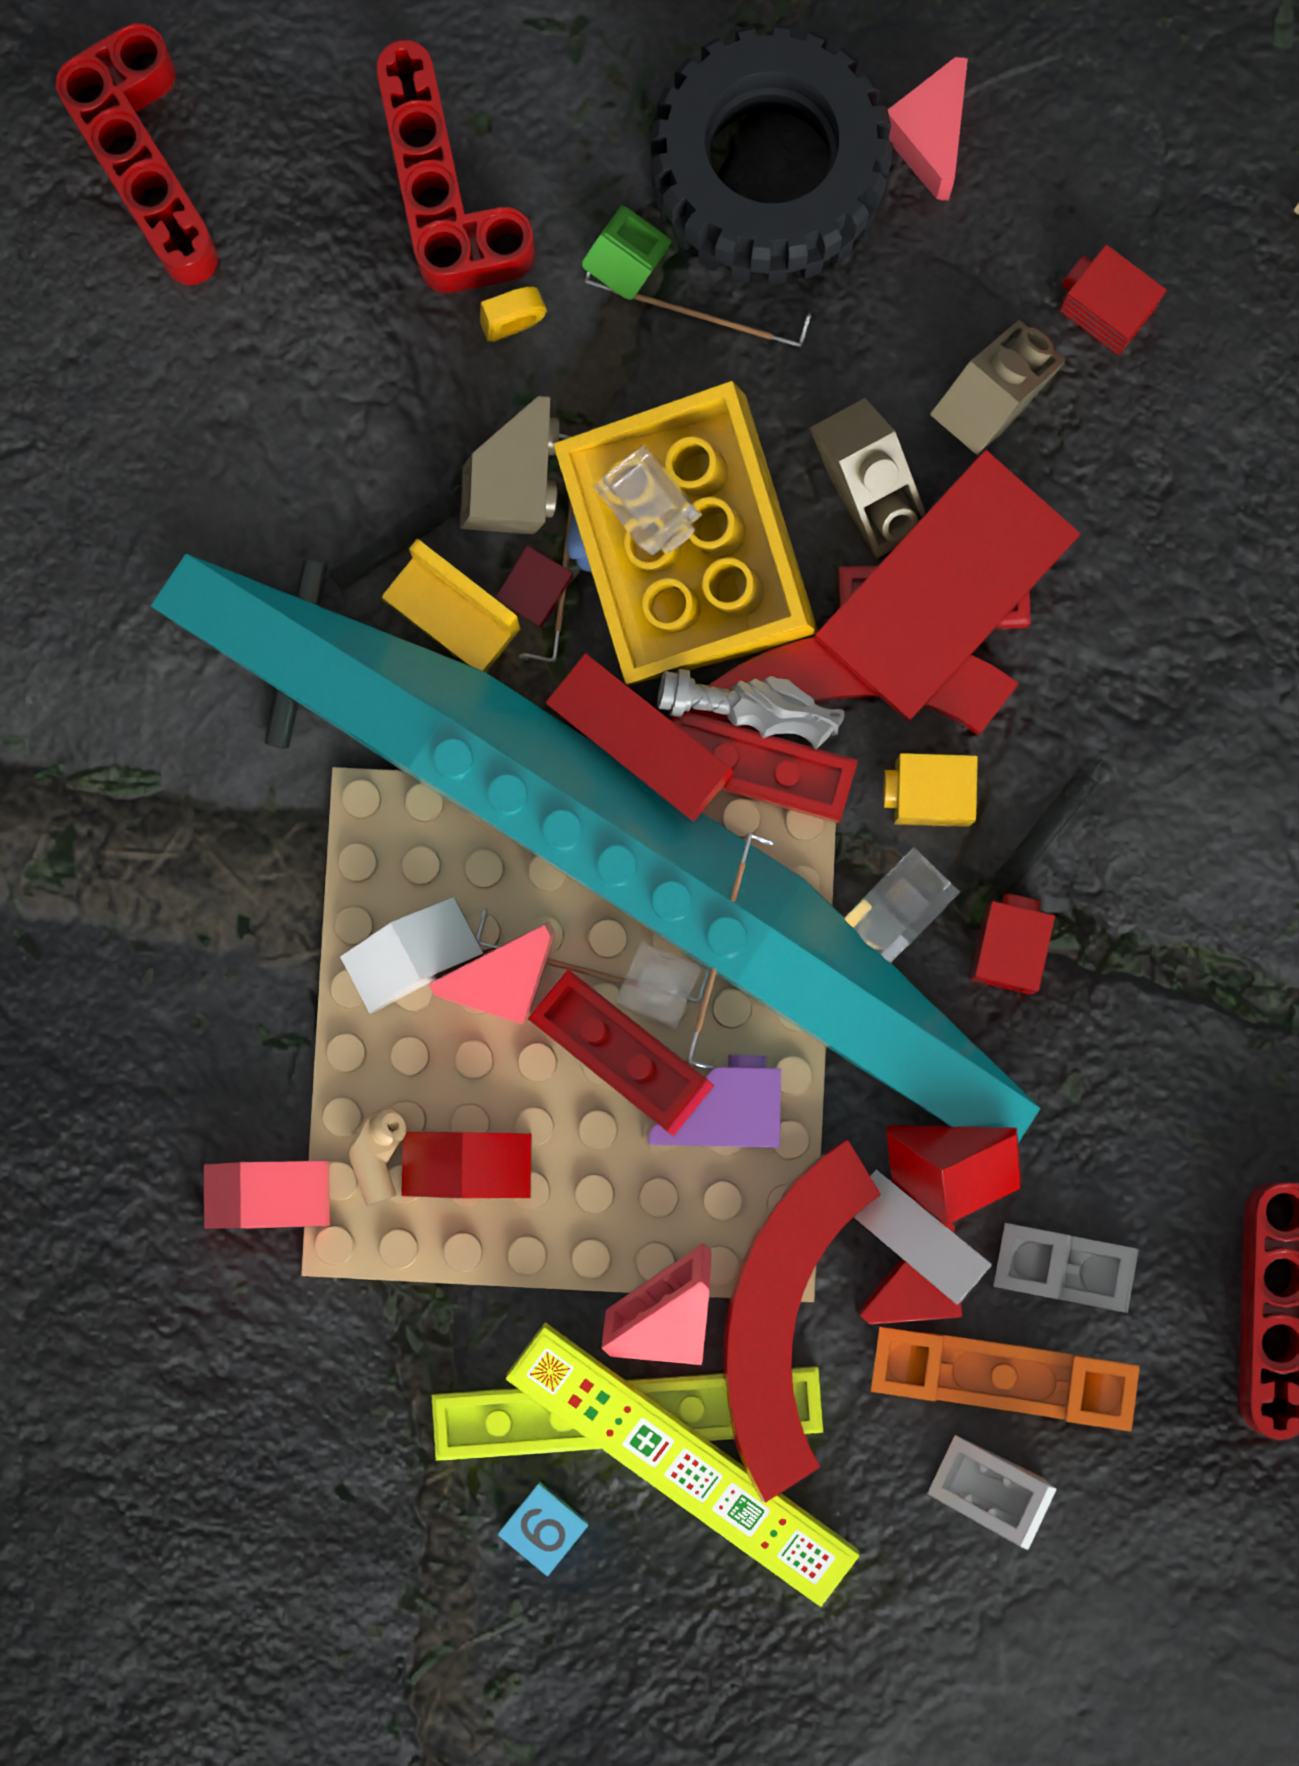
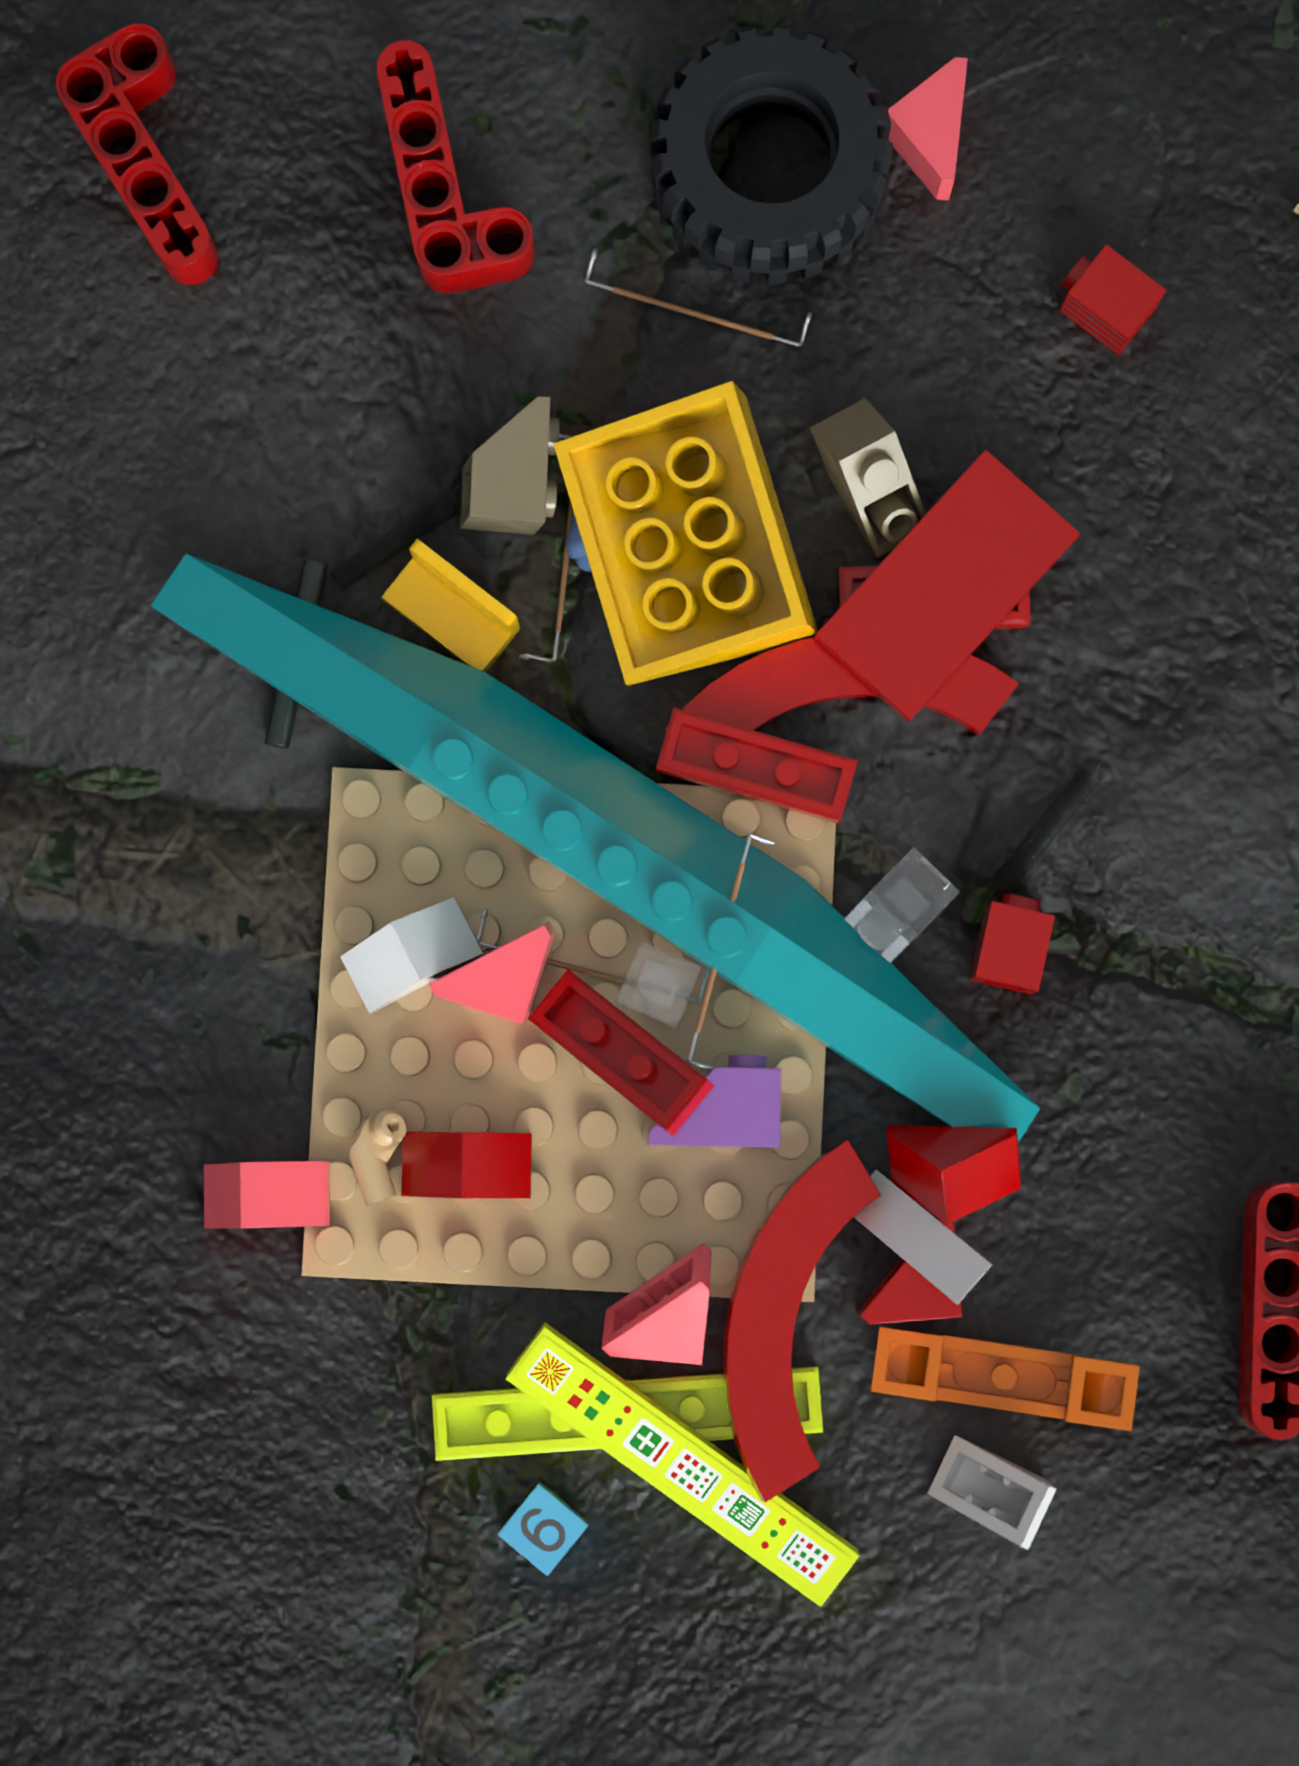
yellow tile [480,287,547,342] -> none
dark red piece [495,546,574,628] -> none
red tile [546,653,734,822] -> none
bright green slope [582,205,673,300] -> none
clear brick [593,445,702,555] -> none
light grey piece [657,668,845,750] -> none
yellow brick [883,754,977,827] -> none
dark tan slope [930,320,1066,456] -> none
light grey slope [993,1223,1139,1313] -> none

